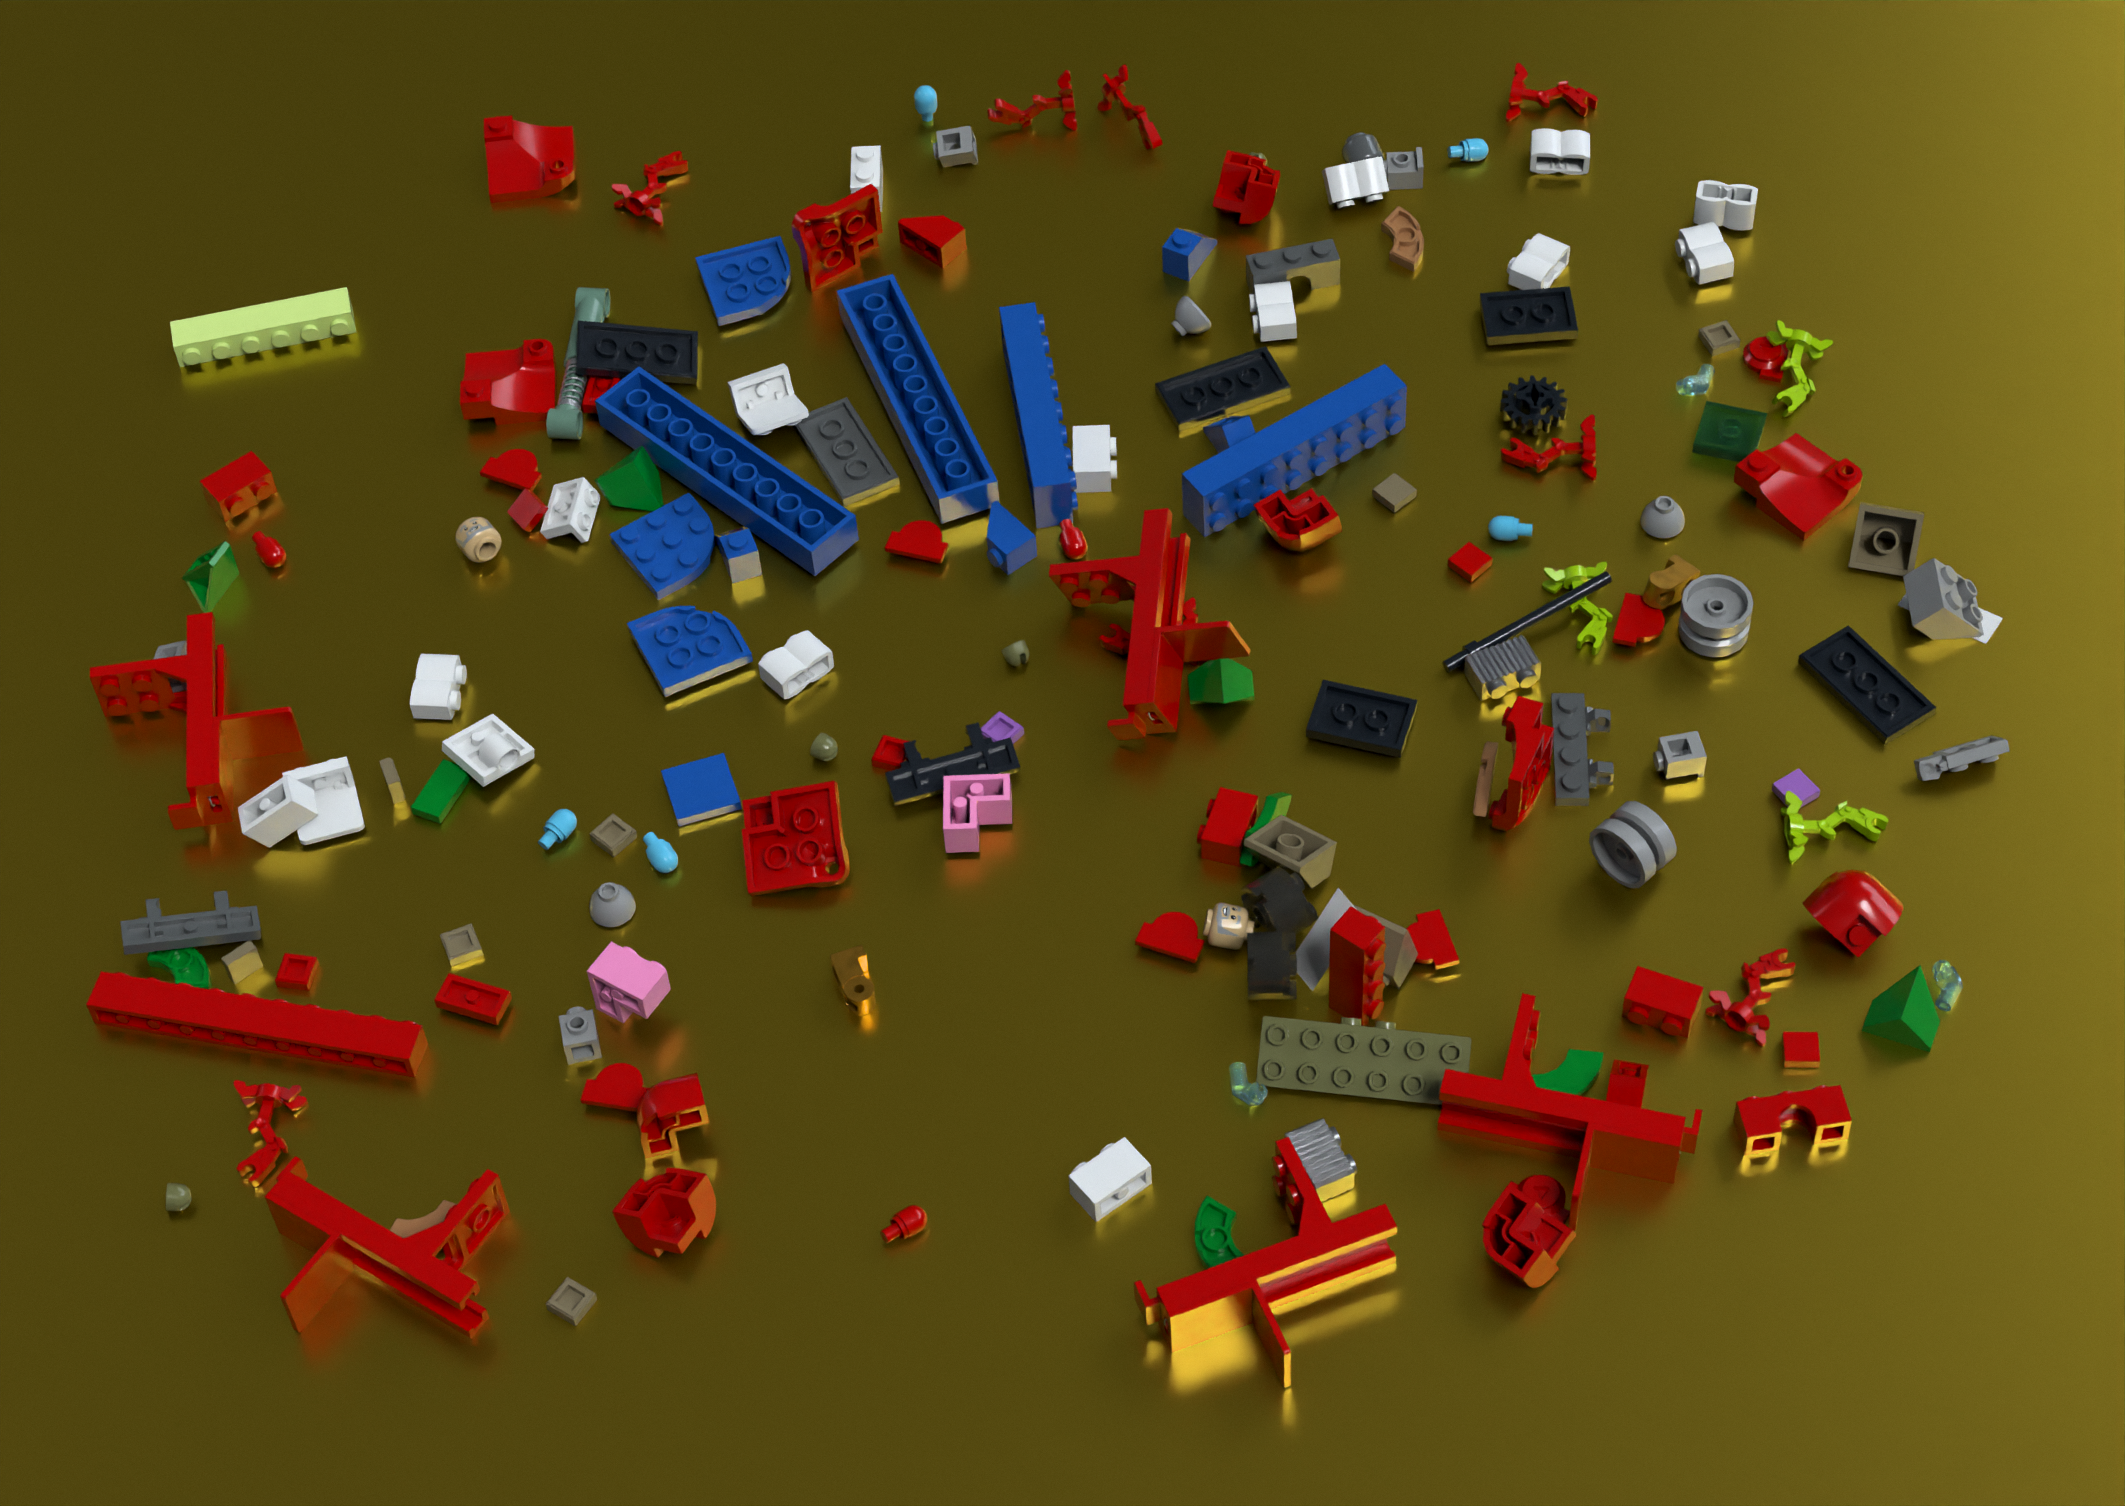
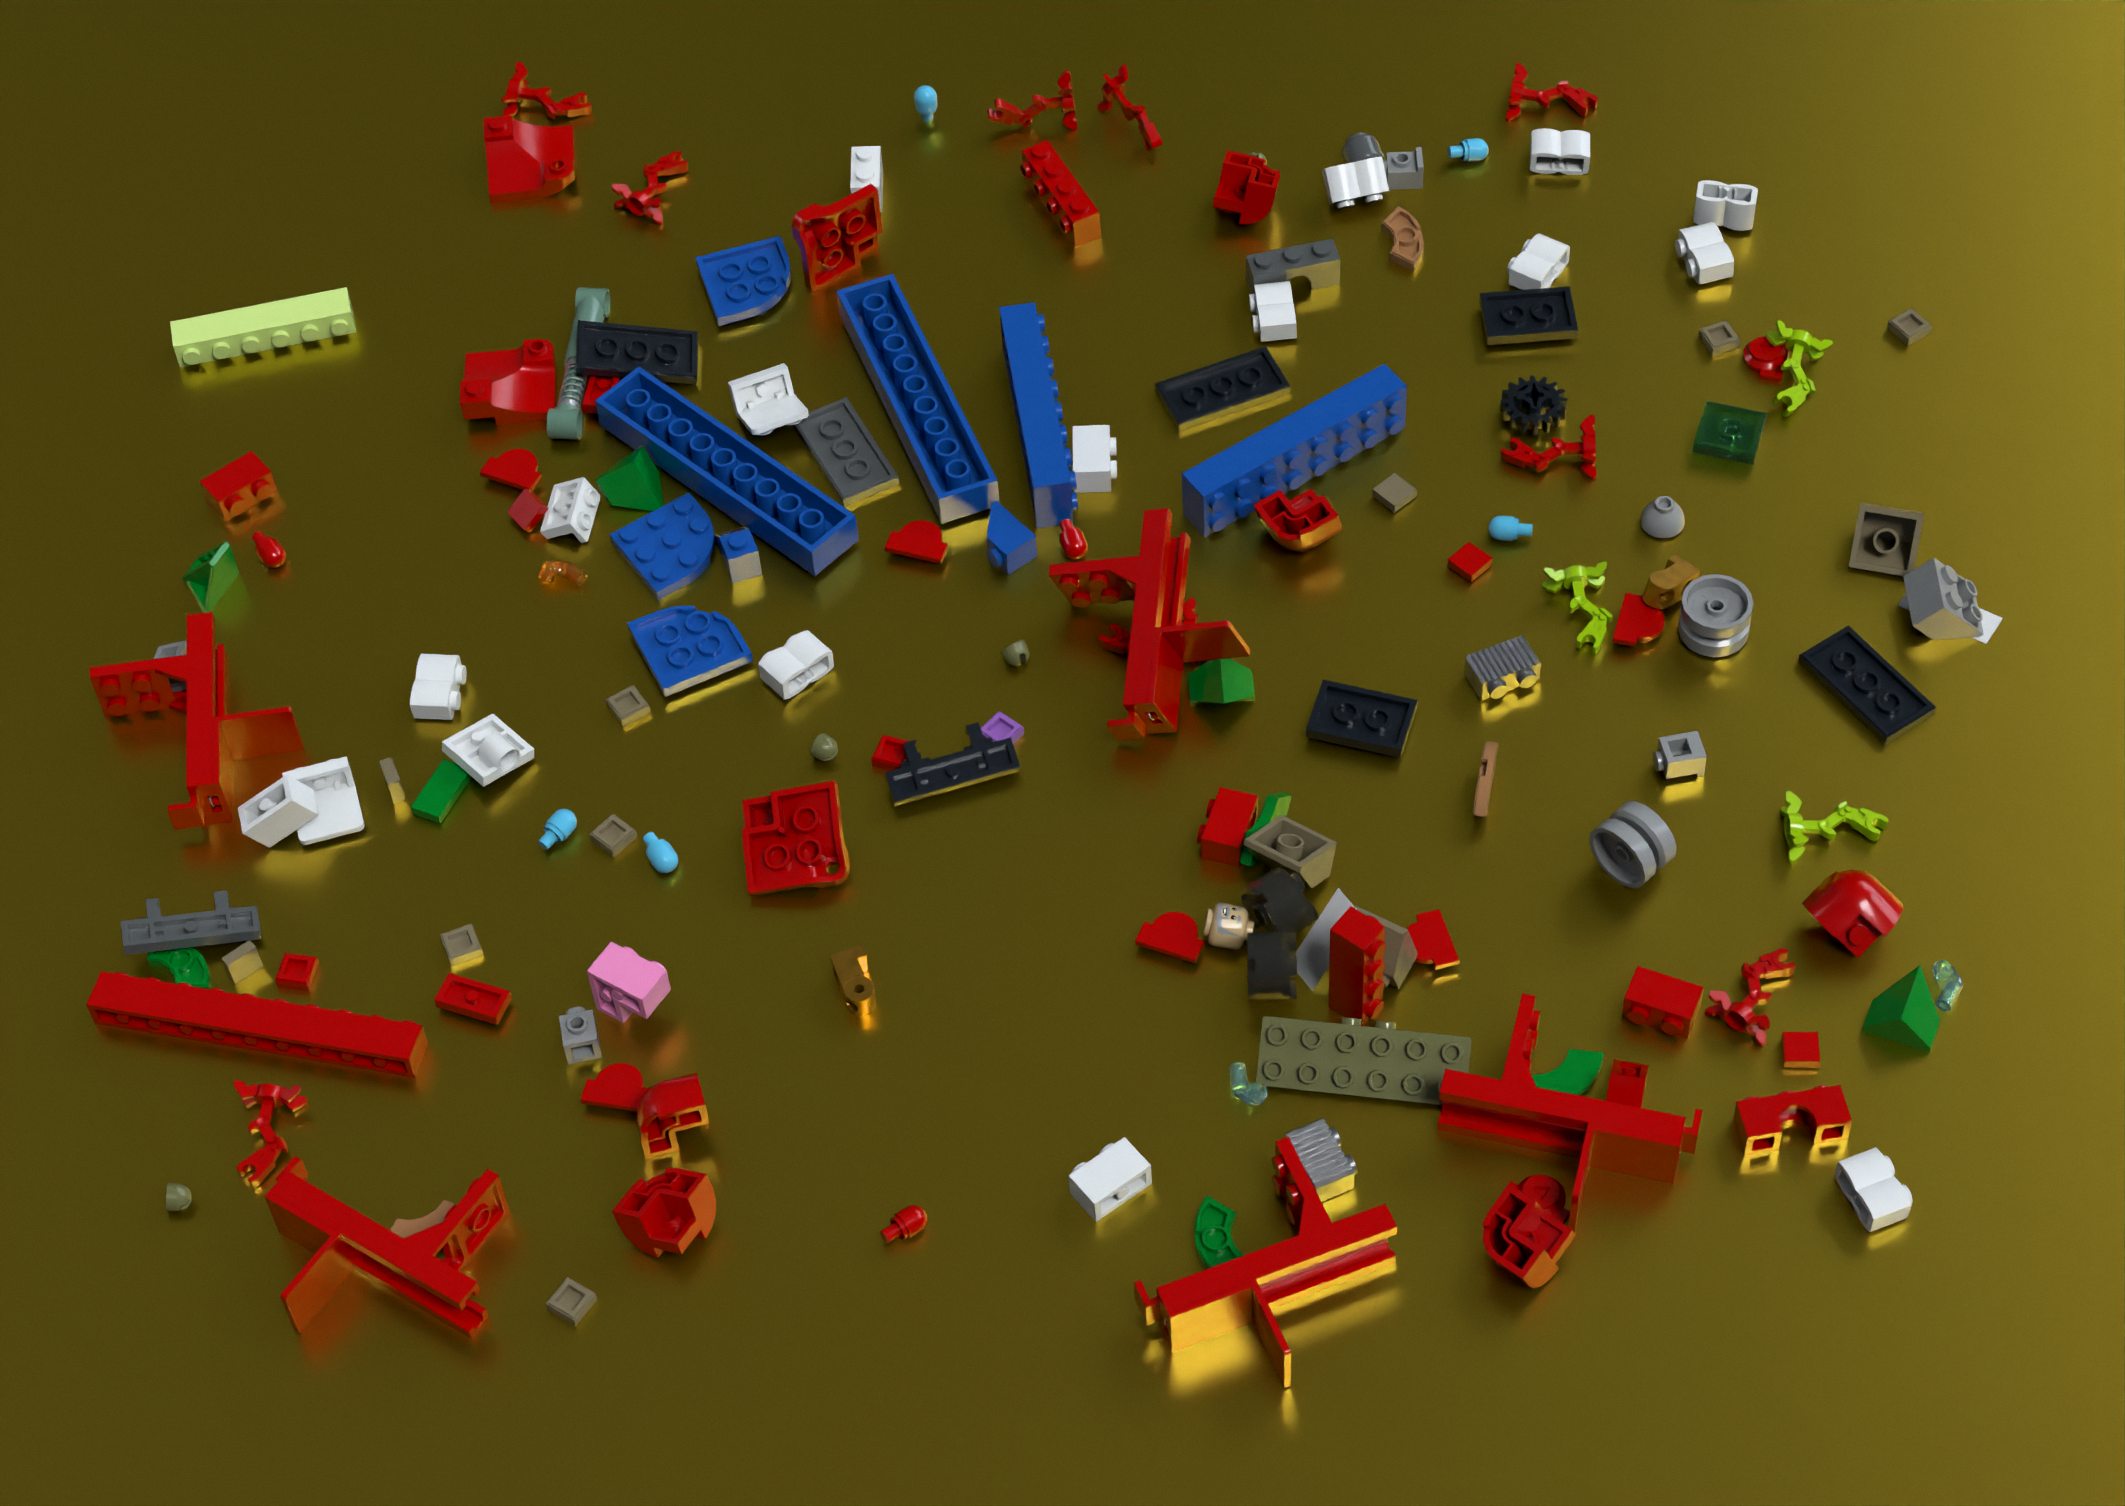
tan head [455,517,502,563] -> none
light grey brick [589,882,636,927] -> none
blue tile [661,753,742,827] -> none
red slope [898,215,967,269] -> none
light grey brick [933,126,978,167] -> none
bright pink brick [943,773,1012,853] -> none
blue slope [1162,228,1217,282] -> none
light grey brick [1171,296,1211,337] -> none
blue slope [1203,416,1255,453] -> none
black bar [1442,571,1612,673] -> none
red slope [1488,696,1554,832] -> none
dark grey hinge [1551,693,1614,806] -> none
clear light blue arm [1676,364,1715,396] -> none
red slope [1733,433,1863,541] -> none
medium lavender tile [1772,768,1820,808] -> none
light grey hinge [1914,735,2010,781] -> none
none -> red piece [501,61,592,120]
none -> clear orange arm [538,561,587,586]
none -> dark tan tile [605,685,650,727]
none -> red brick [1020,140,1101,247]
none -> white brick [1834,1147,1913,1232]
none -> dark tan tile [1887,308,1932,346]

